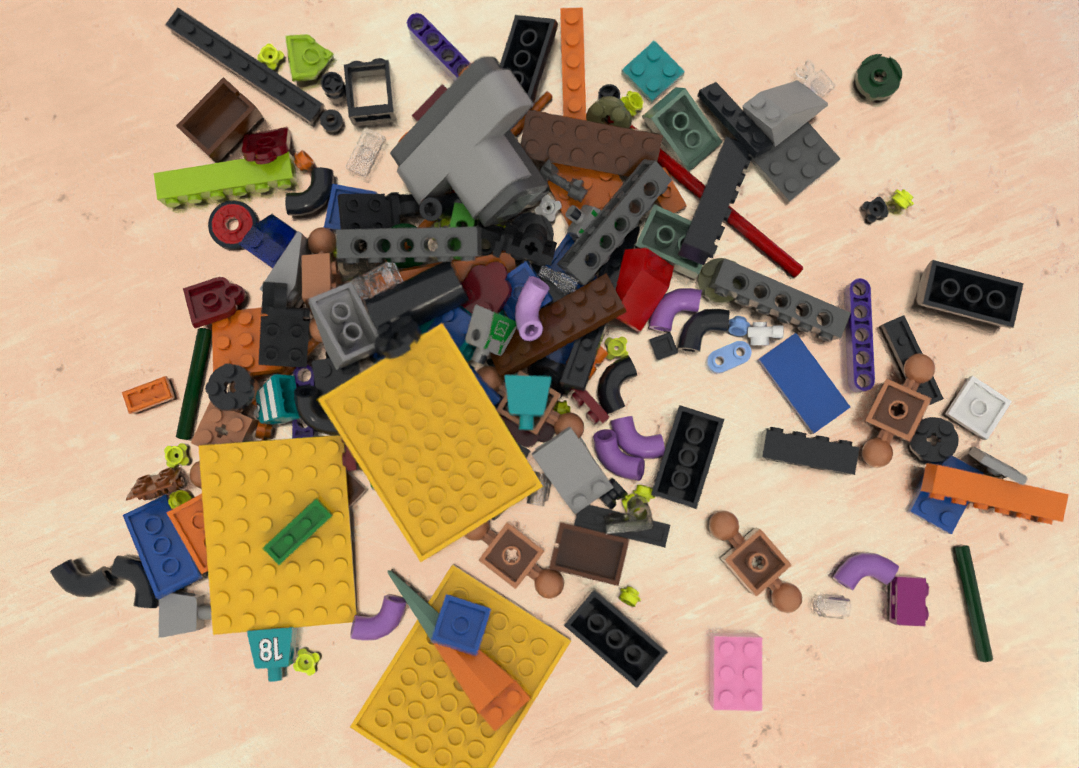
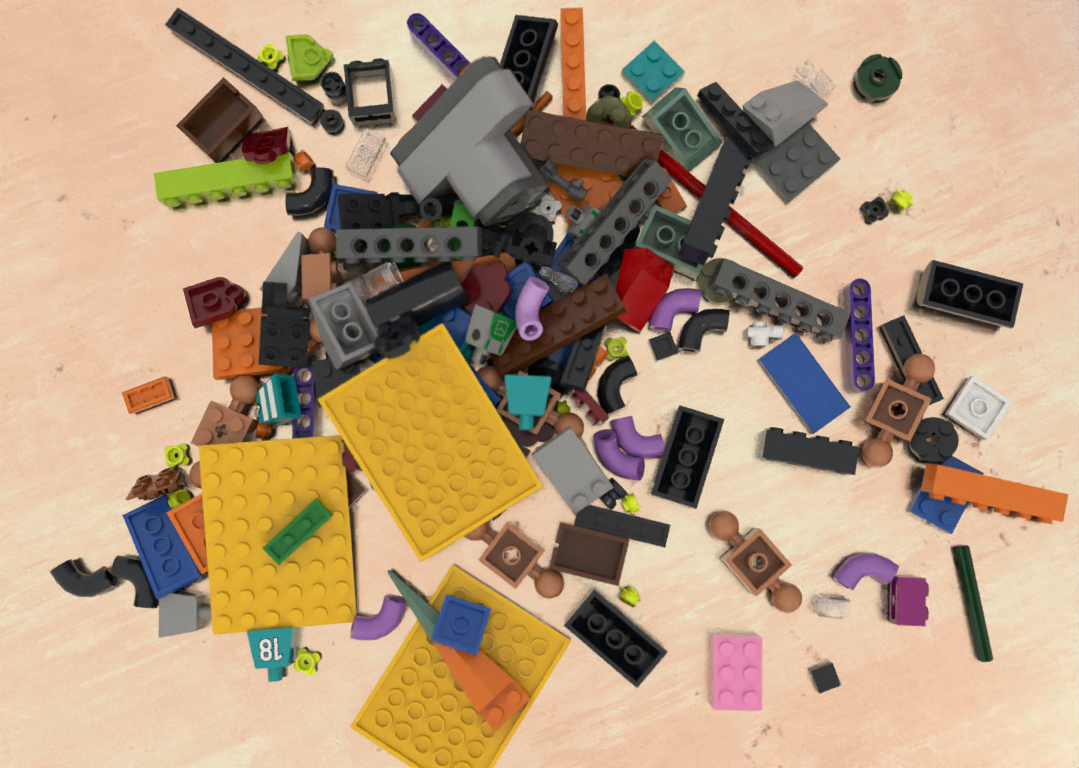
dark green axle [176,328,211,440] -> none
black plate [205,363,255,411] -> none
red wheel [208,200,258,249] -> none
clear blue slope [239,214,308,269] -> none
black cylinder [294,385,340,436] -> none
clear brick [527,472,551,507] -> none
clear smoke plate [603,496,654,534] -> none
neon yellow plate [633,484,655,502] -> none
light blue plate [706,341,752,374] -> none
light blue plate [728,316,751,336] -> none
light grey plate [968,446,1028,486] -> none
none -> black tile [809,662,841,694]

